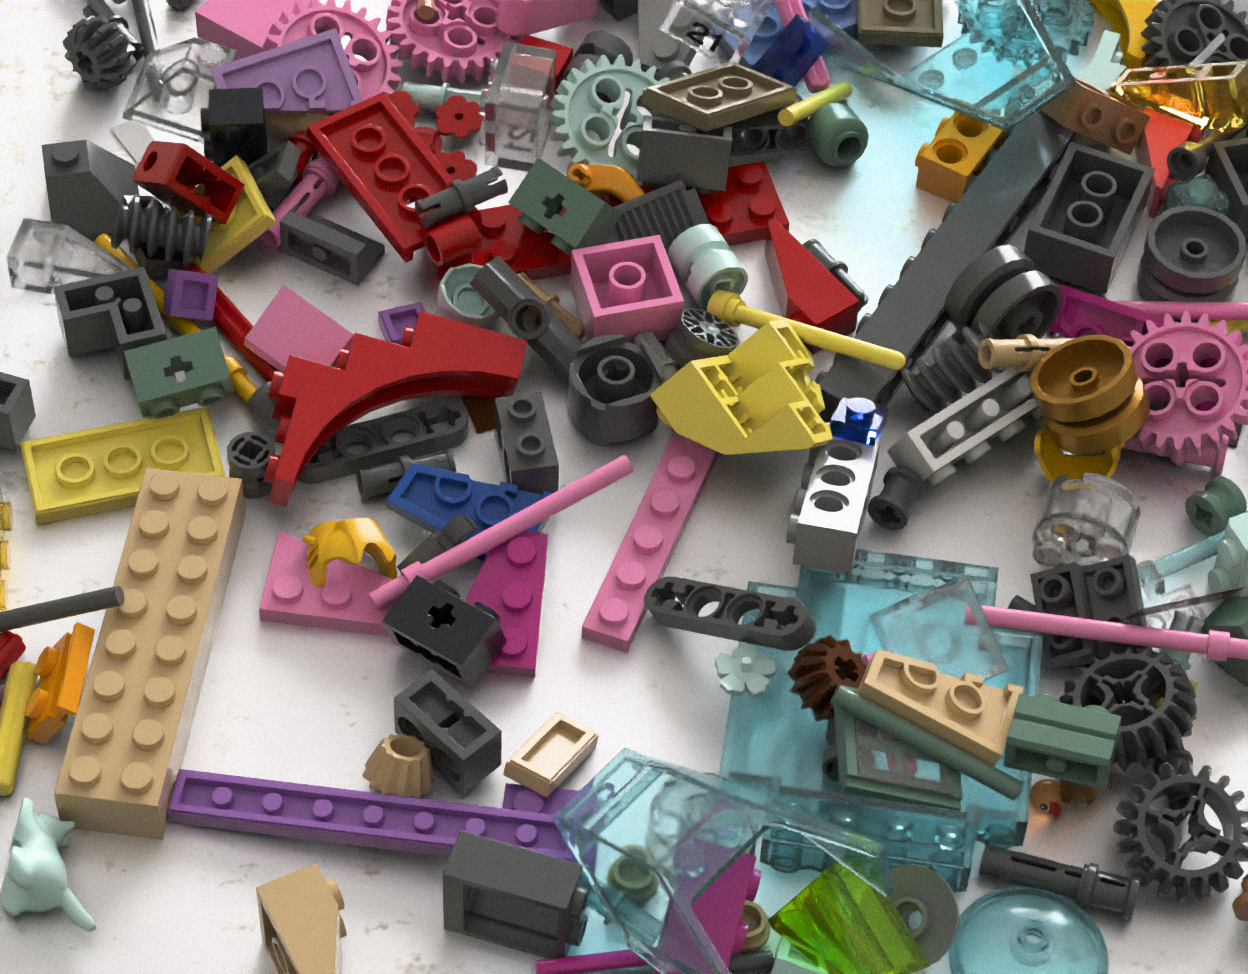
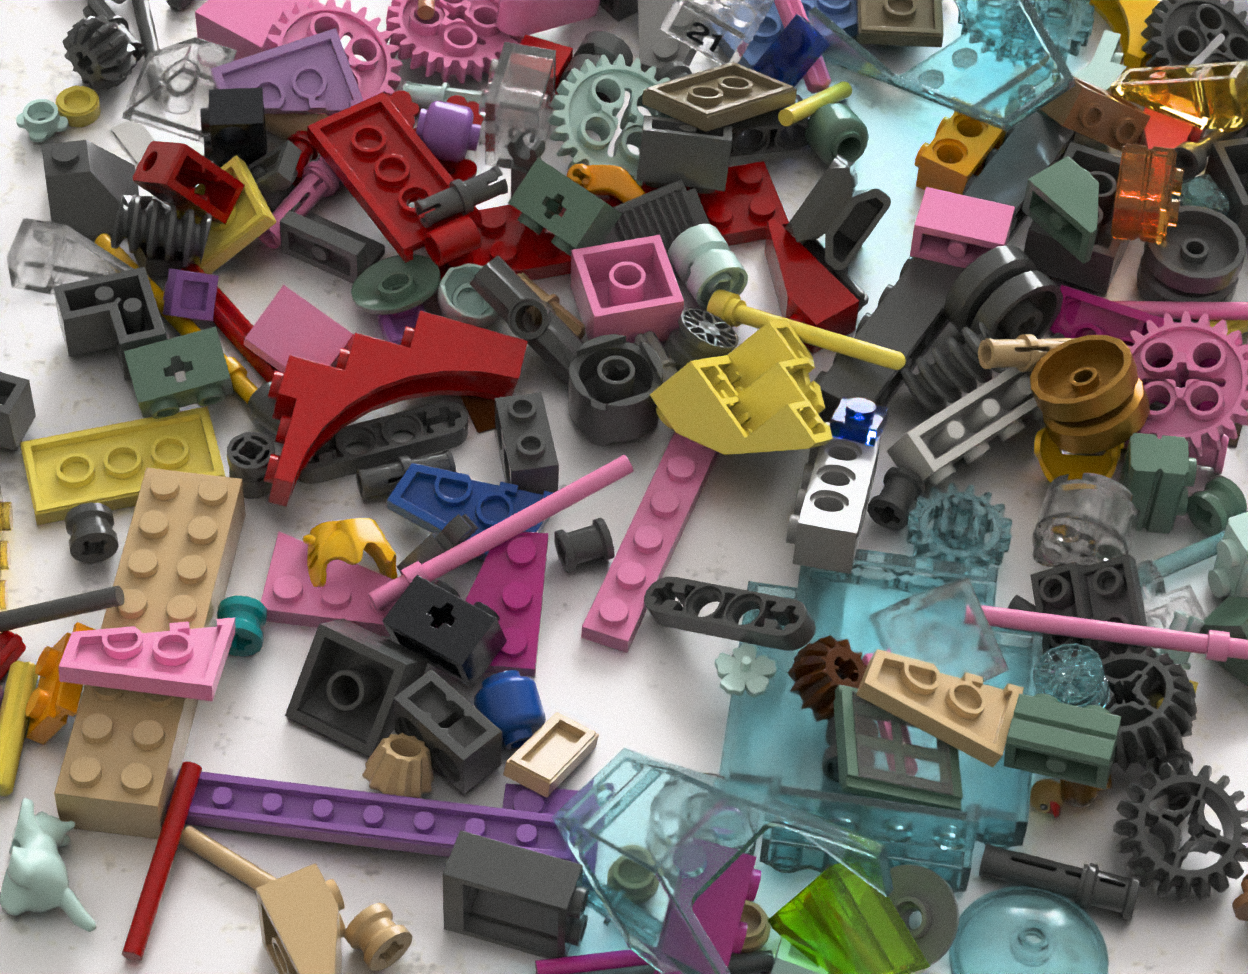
sand green bar [830,685,1023,801] -> none
sticker [1122,587,1246,620] -> none
none -> light aqua plate [16,99,69,142]
none -> light yellow tile [55,86,101,127]
none -> bright pink wing [58,618,235,701]
none -> dark grey wheel [65,502,119,563]
none -> red bar [122,762,202,961]
none -> tan bar [179,825,277,890]
none -> teal wheel [217,595,267,657]
none -> dark grey slope [285,618,429,757]
none -> tan wheel [344,903,413,971]
none -> sand green dish [351,254,441,315]
none -> medium lavender head [416,101,481,163]
none -> blue head [474,670,546,750]
none -> dark grey bar [508,130,545,197]
none -> dark grey bush [554,517,615,573]
none -> dark grey piece [785,154,891,271]
none -> clear light blue gear [906,483,1012,580]
none -> bright pink brick [910,187,1015,268]
none -> sand green slope [1022,156,1099,264]
none -> clear light blue wheel [1032,643,1110,708]
none -> clear orange brick [1111,143,1184,244]
none -> sand green brick [1115,433,1197,534]

